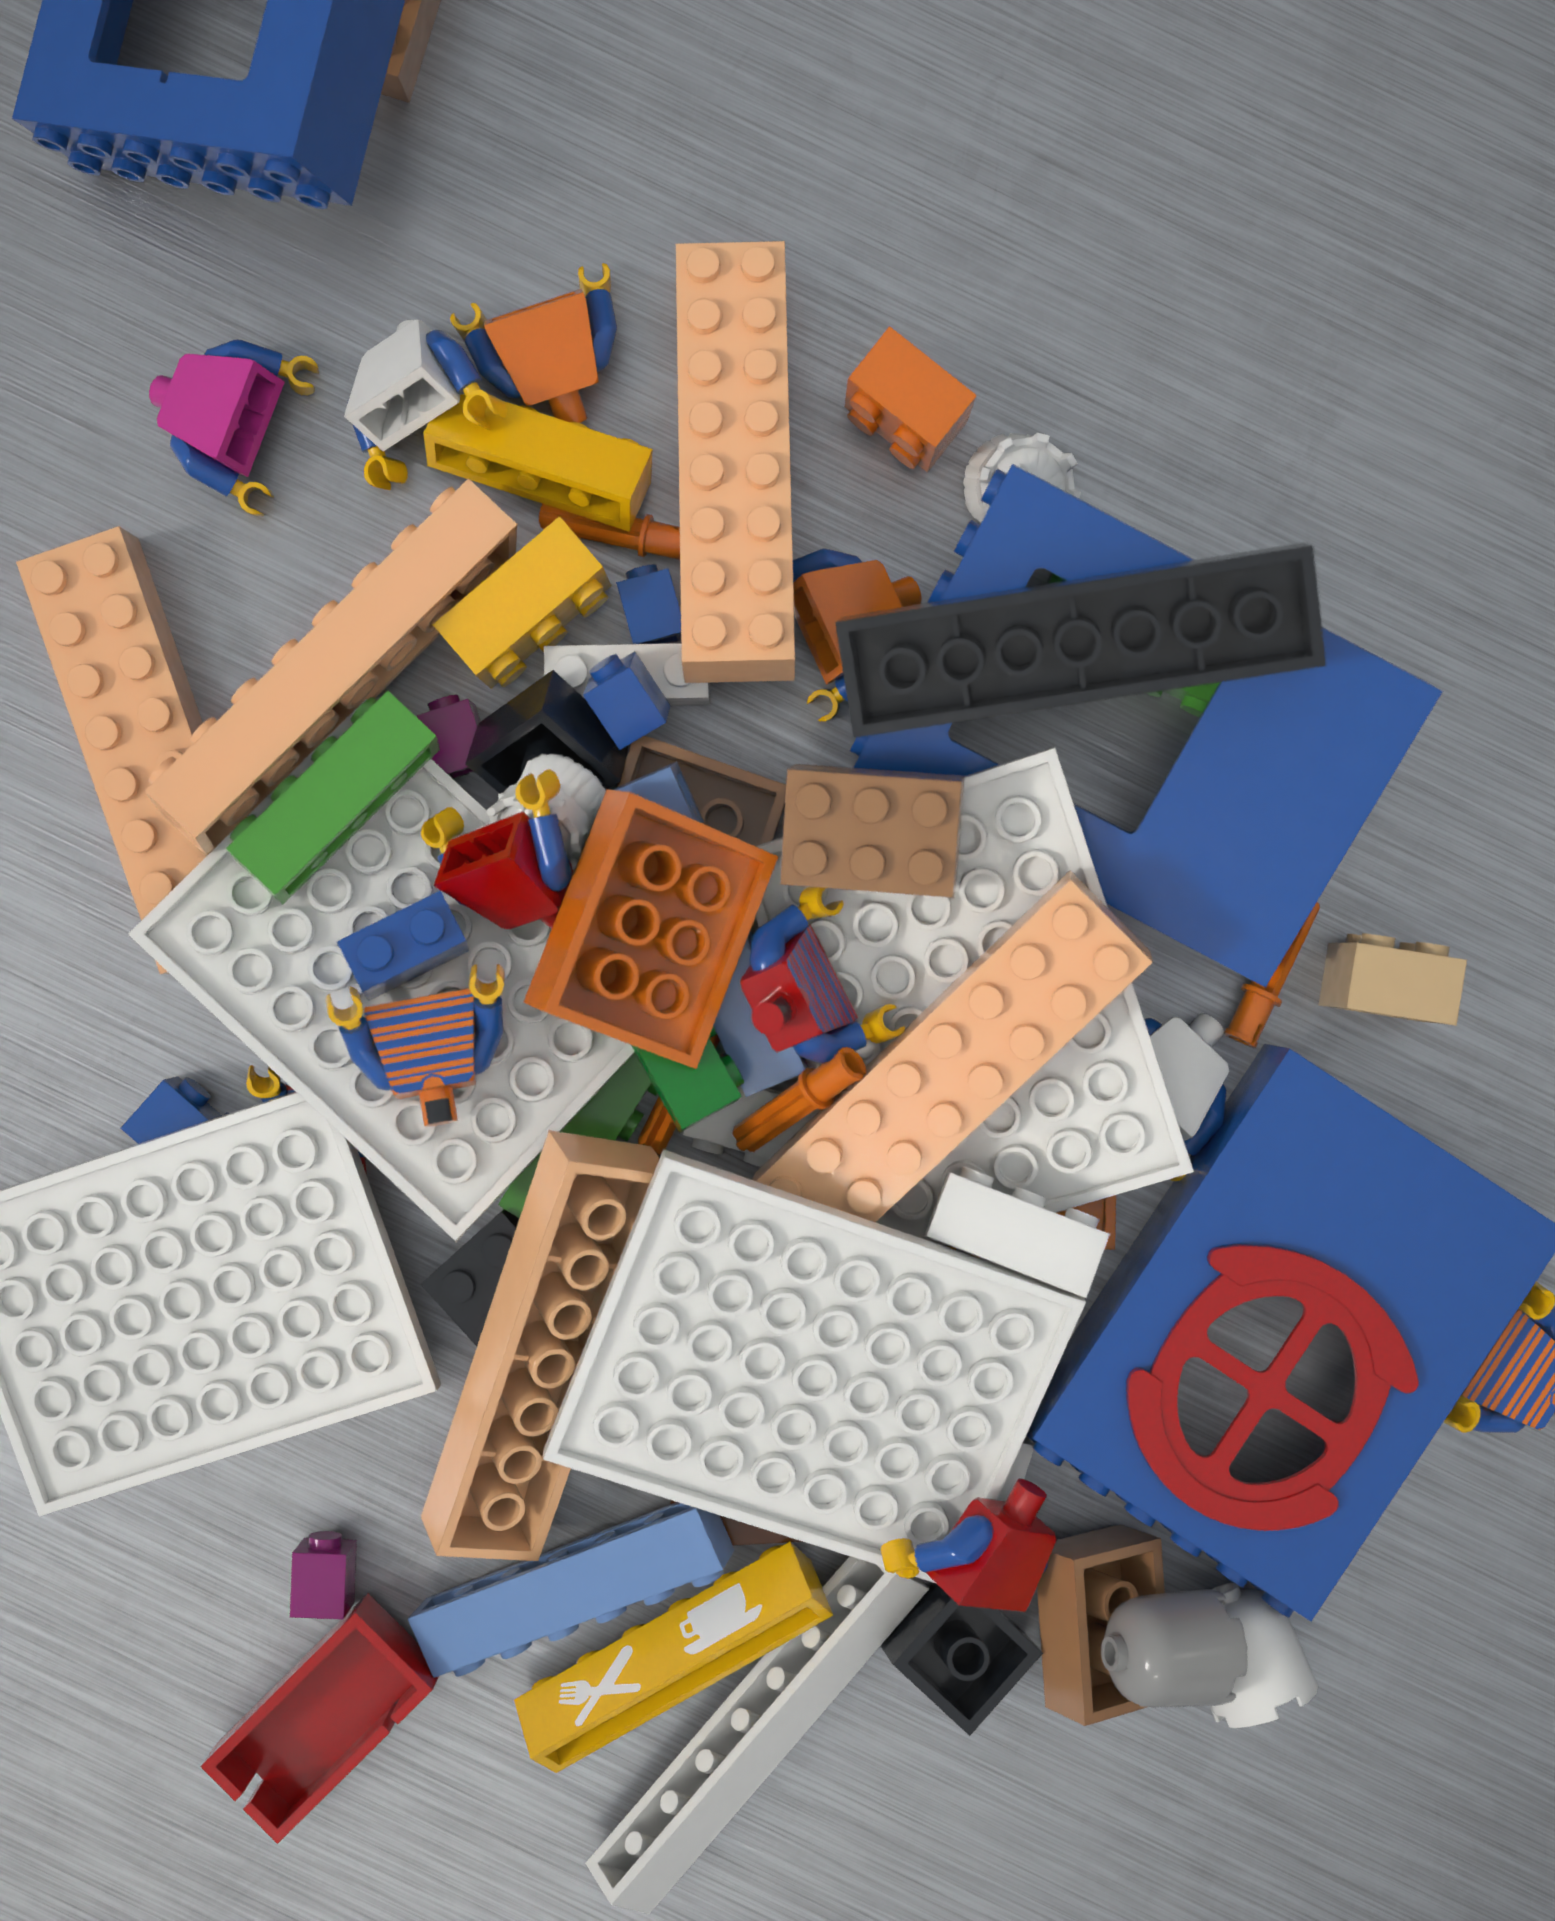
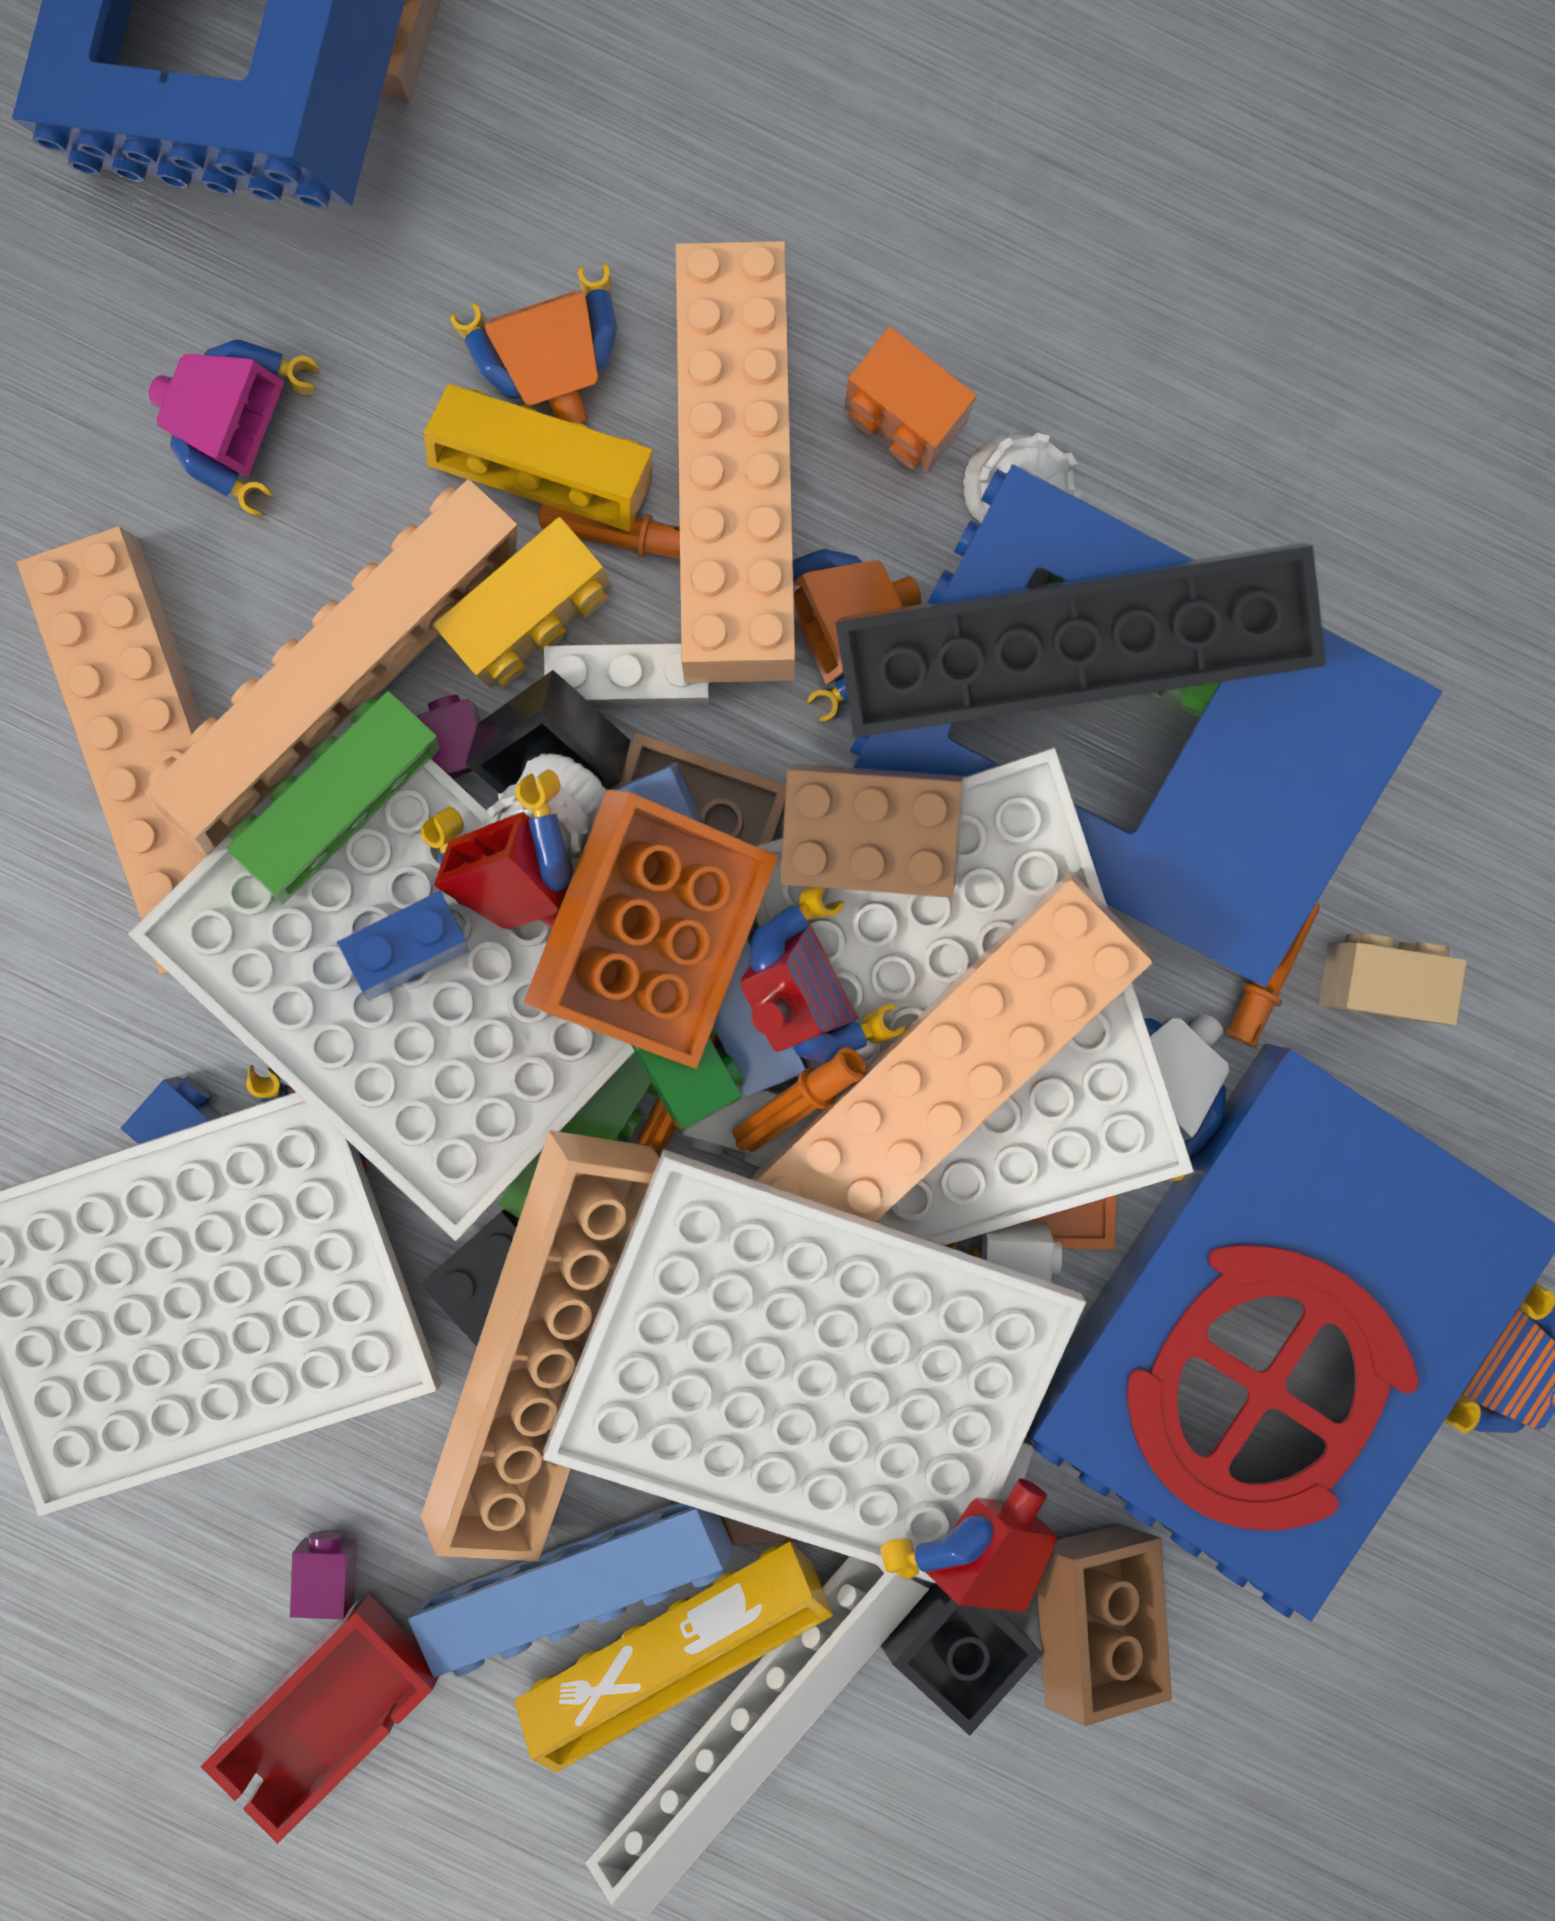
torso [326,964,505,1127] -> none
white torso [344,319,507,490] -> none
blue brick [583,651,671,750] -> none
blue brick [616,564,681,644] -> none
white brick [924,1167,1110,1298] -> none
light grey cylinder [1101,1589,1247,1708] -> none
white cylinder [1210,1583,1318,1728] -> none

